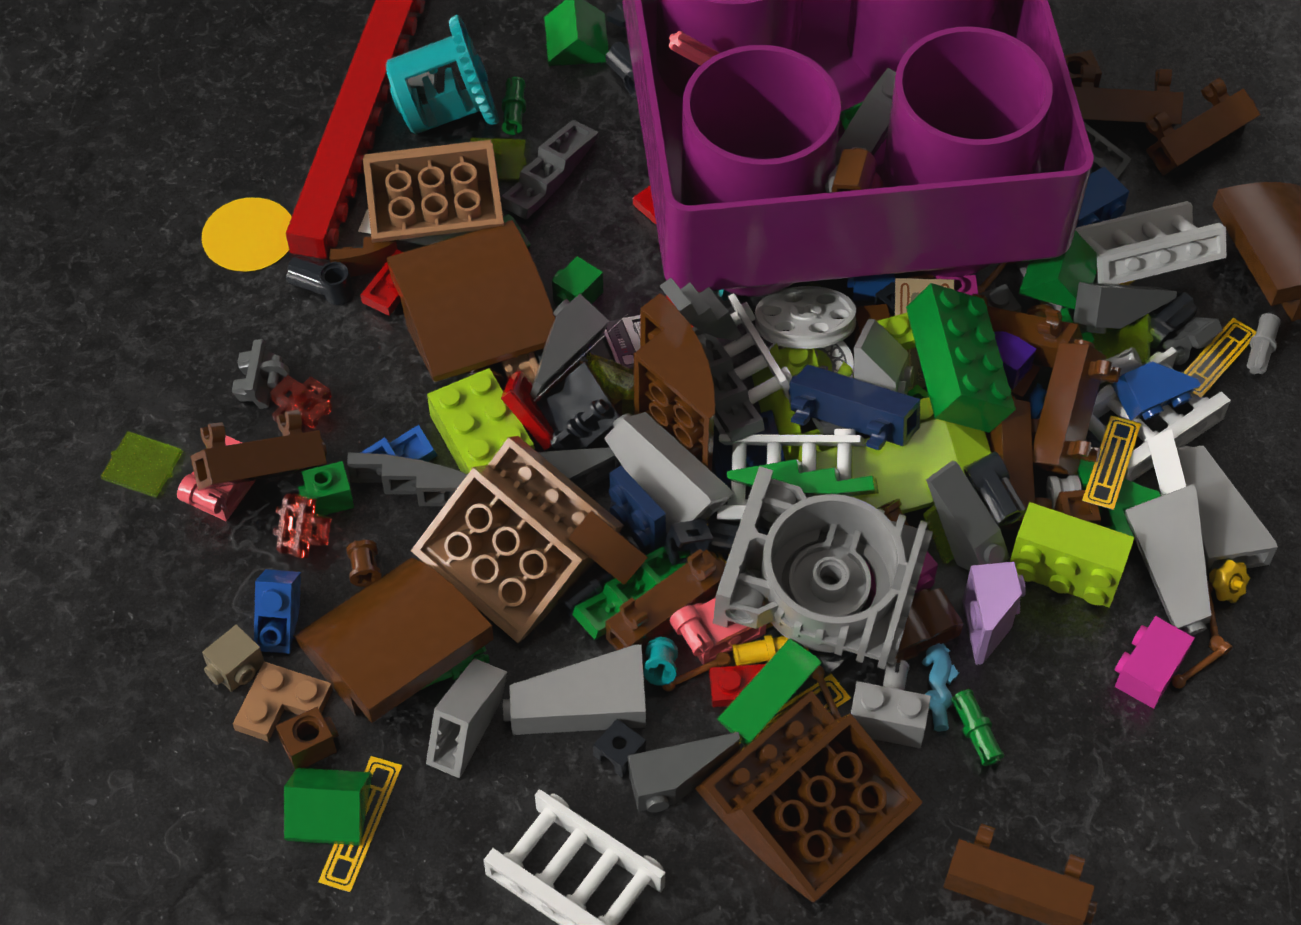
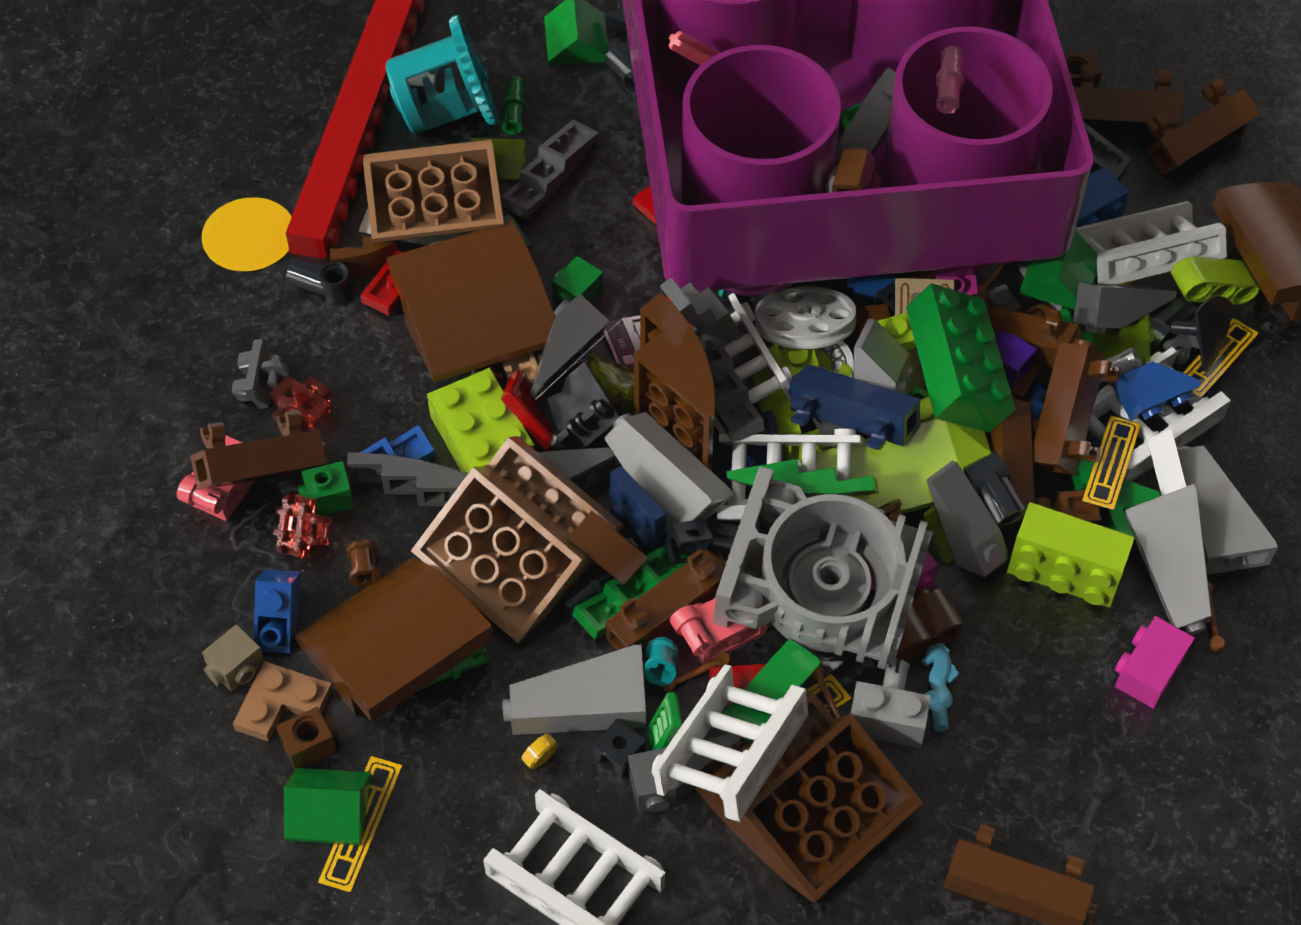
clear neon green piece [101,431,182,498] -> none
light grey slope [426,658,507,778] -> none
yellow pin [732,635,808,666] -> none
green pin [951,689,1005,766] -> none
lavender slope [962,562,1025,665] -> none
light grey wheel [1046,475,1082,510] -> none
dark orange hinge [1171,641,1233,689] -> none
yellow piece [1209,560,1250,603] -> none
light grey axle [1246,313,1281,375] -> none
none -> yellow tile [521,733,558,769]
none -> green slope [647,692,683,751]
none -> white fence [652,664,808,822]
none -> clear pink pin [936,46,965,114]
none -> lime beam [1171,256,1260,305]
none -> black shield [1171,296,1234,372]

